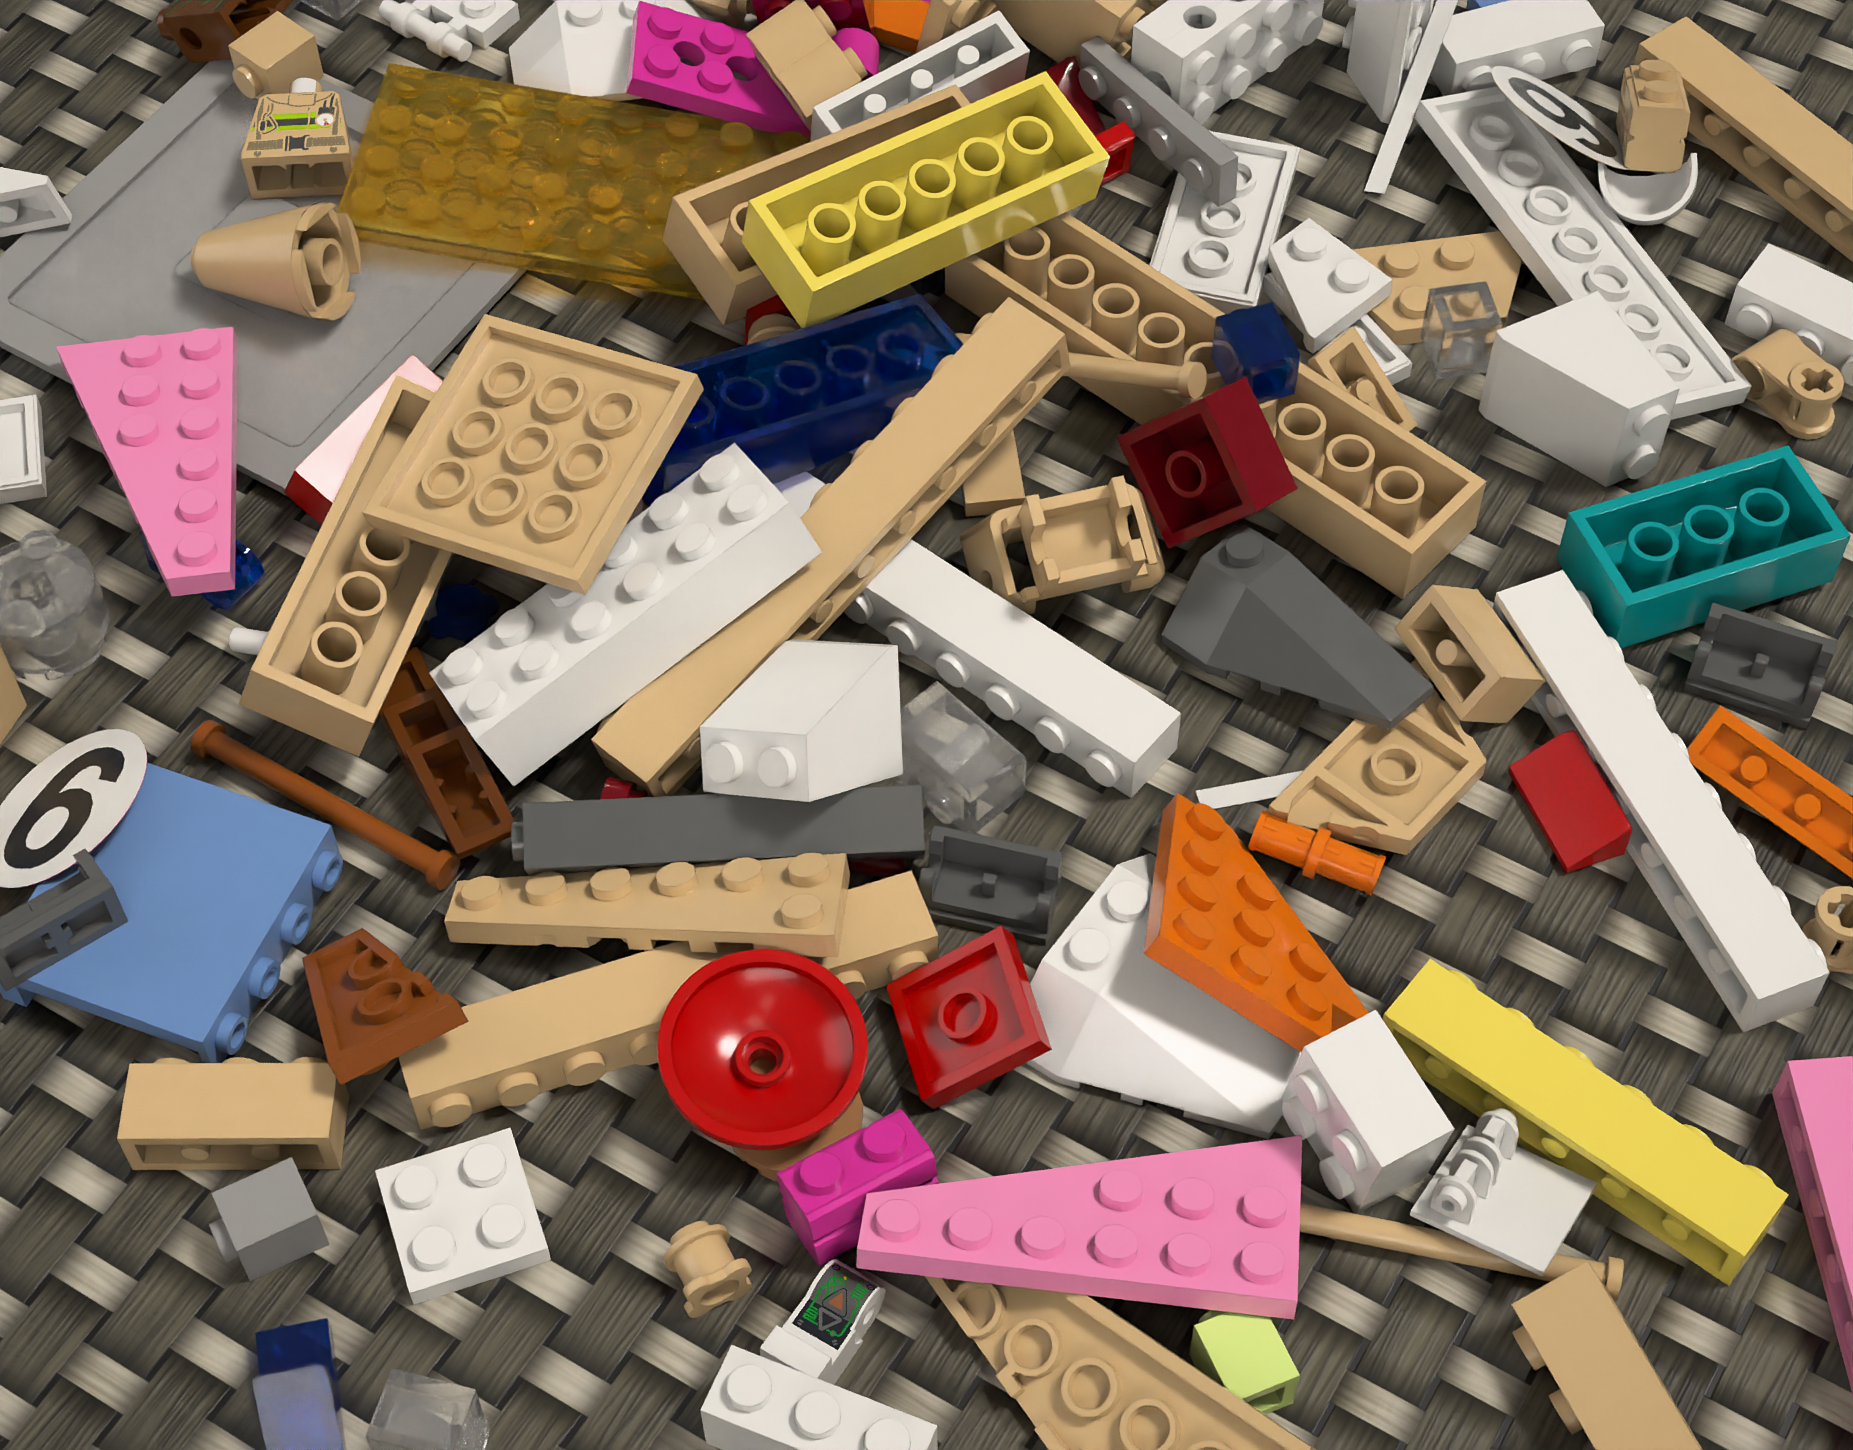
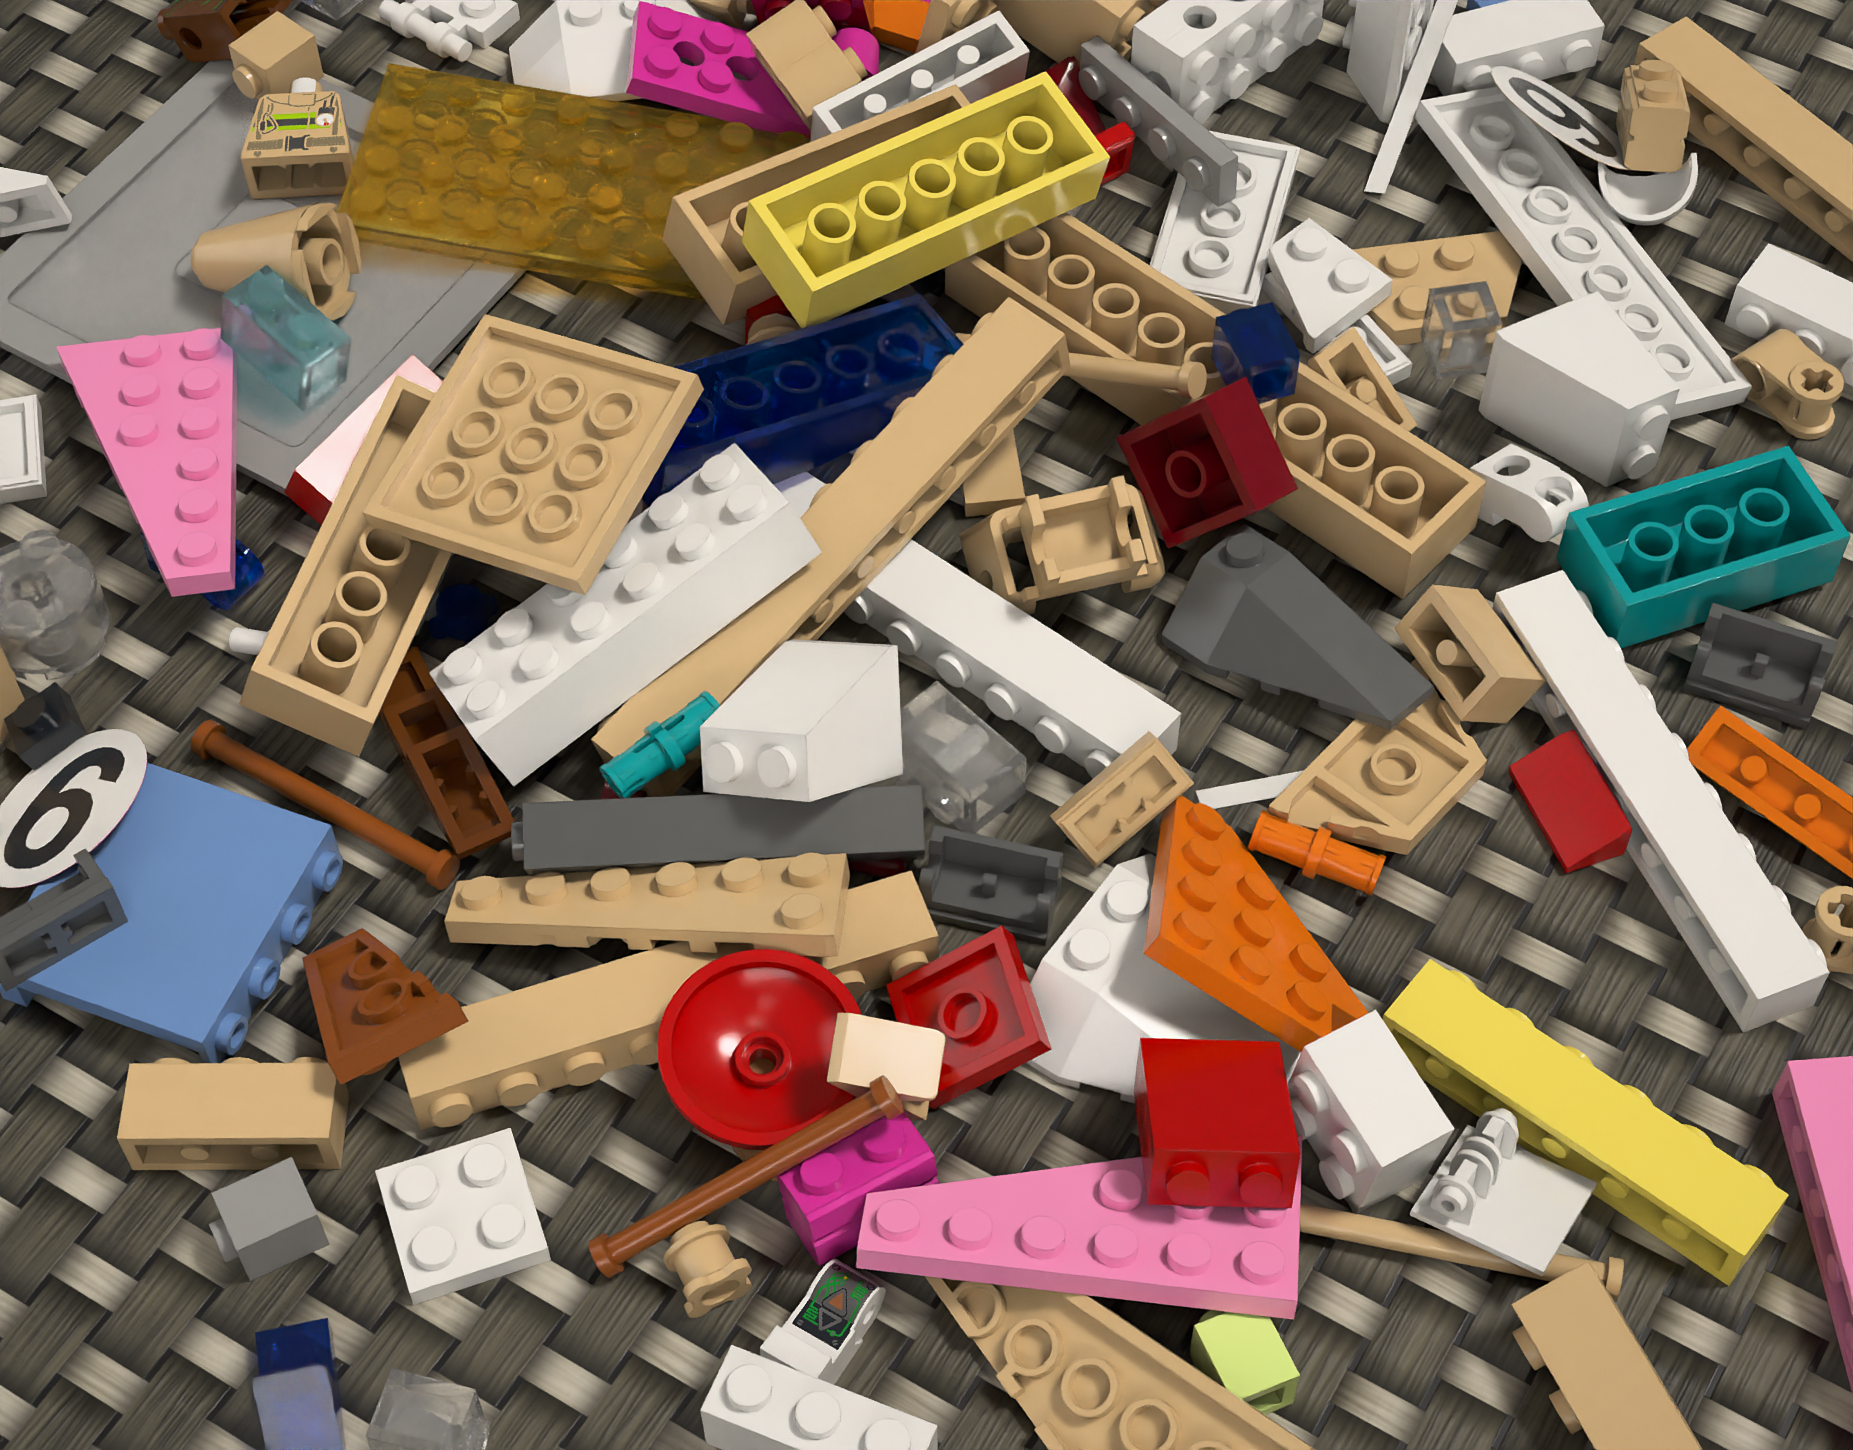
none -> black plate [4,682,86,770]
none -> clear light blue brick [220,265,351,411]
none -> dark orange bar [589,1075,904,1278]
none -> teal pin [599,691,720,798]
none -> slope [827,1013,945,1120]
none -> tan plate [1050,731,1194,868]
none -> red brick [1134,1038,1301,1208]
none -> white leg [1470,443,1589,542]

